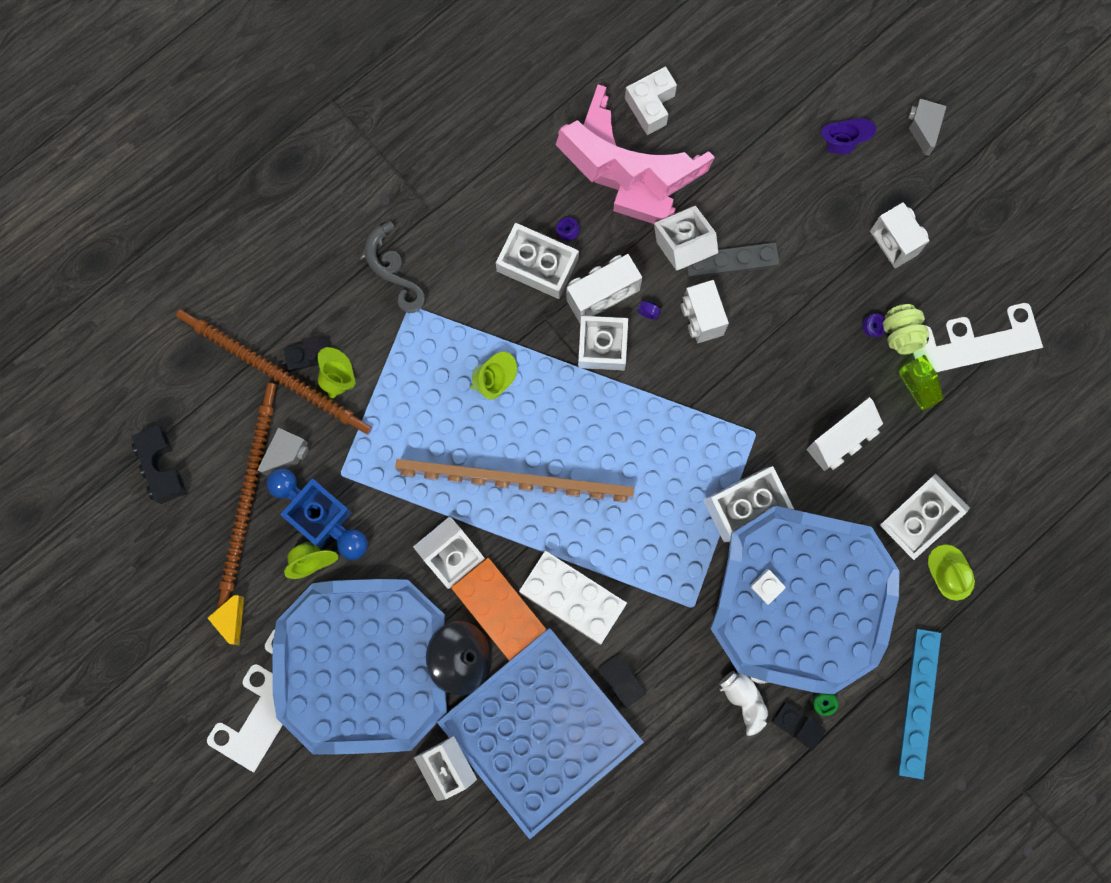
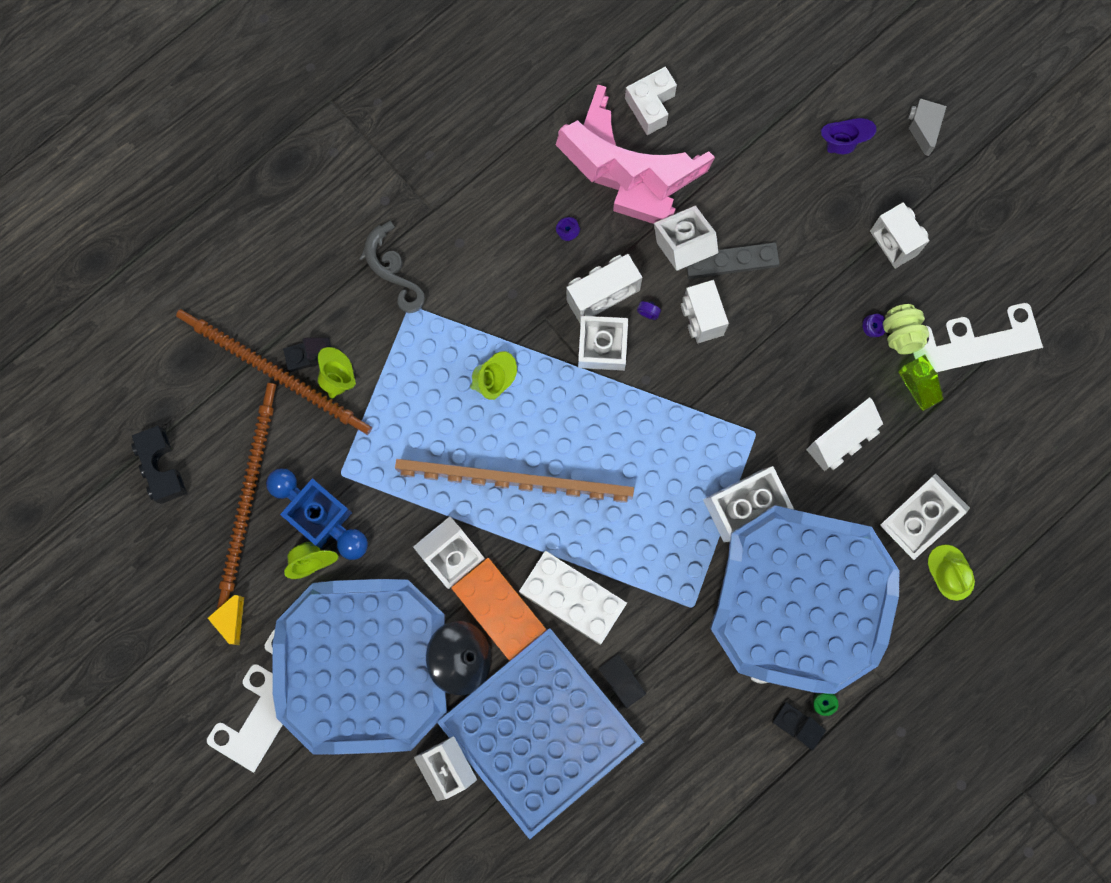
light grey slope [258,428,308,476] -> none
white brick [496,223,579,299] -> none
white animal [719,671,768,736] -> none
white plate [750,569,786,605] -> none
dark azure plate [897,629,941,780] -> none

